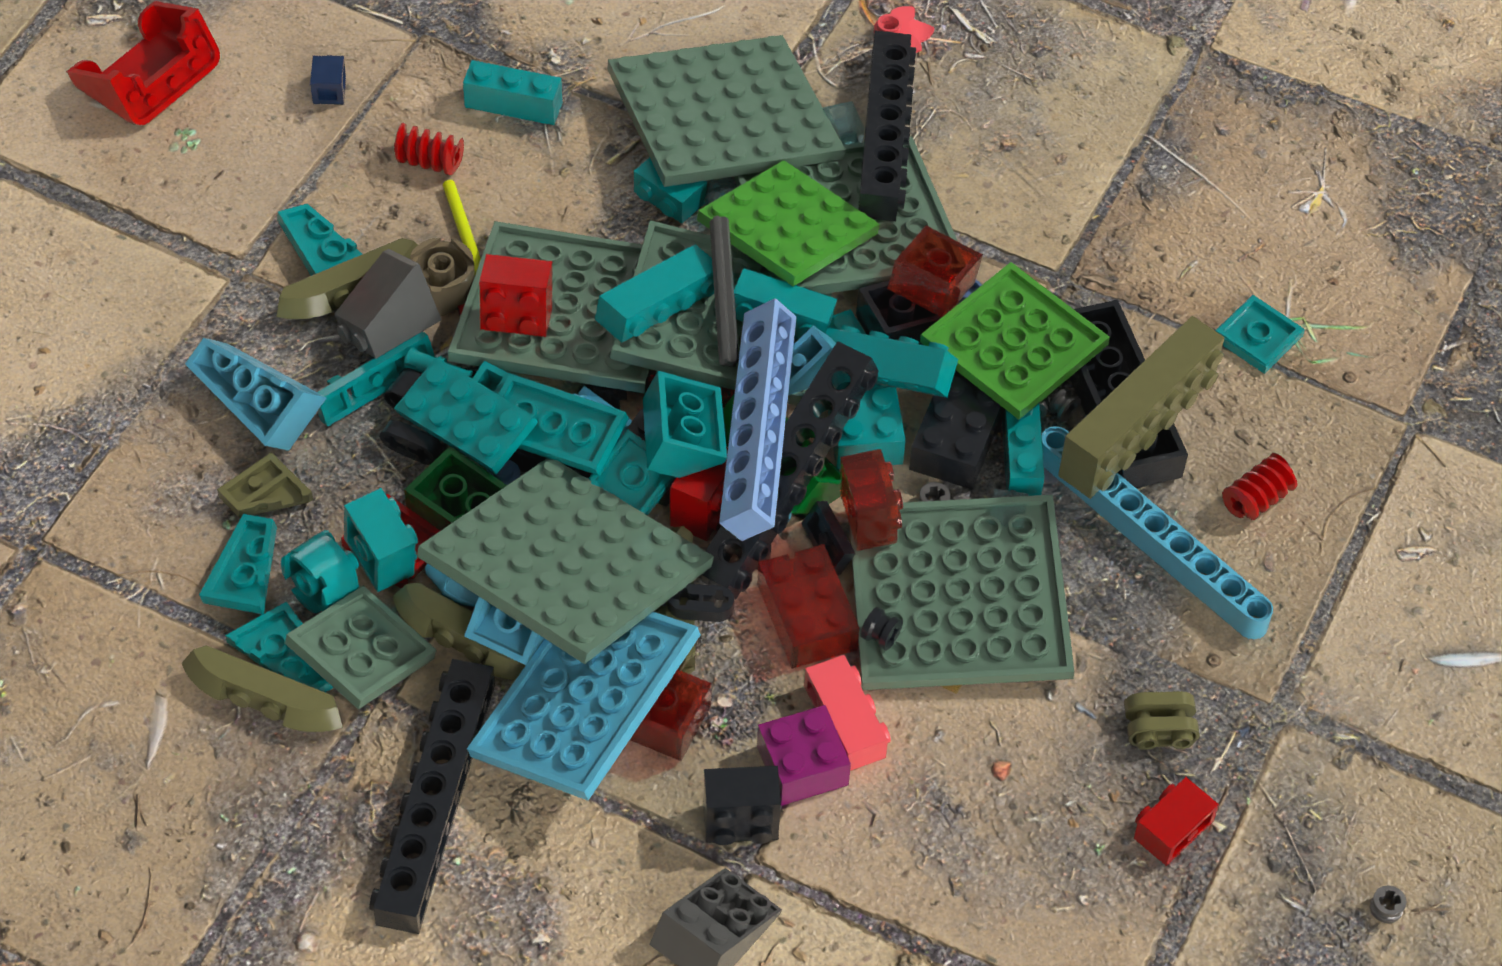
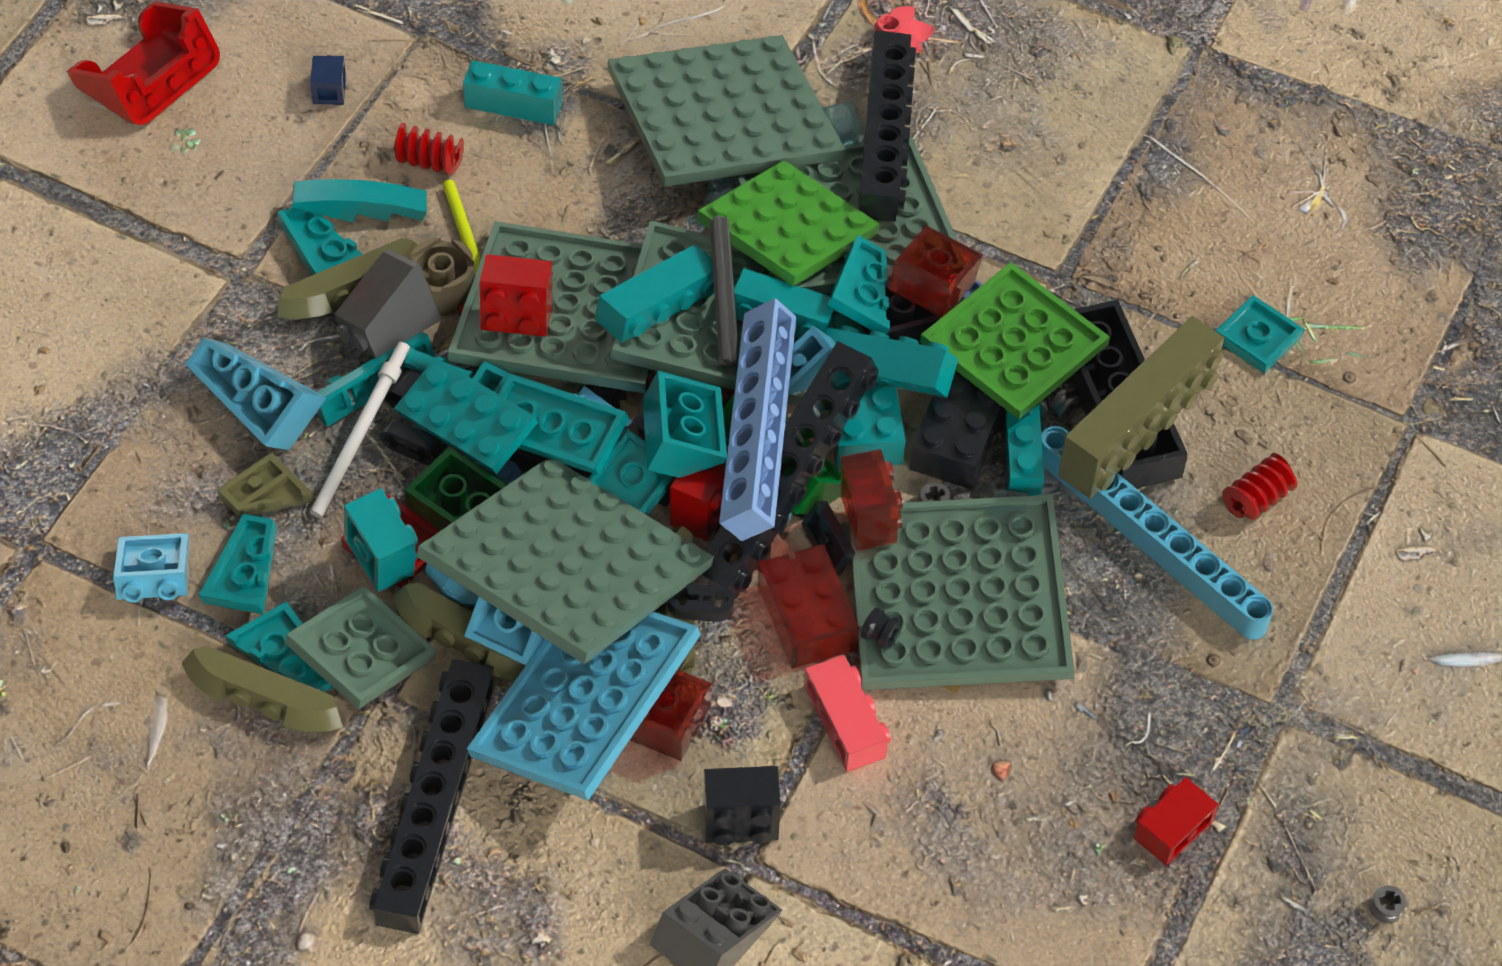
teal brick [281,530,359,614] -> none
teal brick [634,157,707,223] -> none
magenta brick [757,705,851,806] -> none
olive brick [1124,691,1200,750] -> none
none -> medium azure plate [113,533,190,603]
none -> teal slope [292,179,427,223]
none -> white bar [310,342,410,518]
none -> teal wing [827,235,890,334]

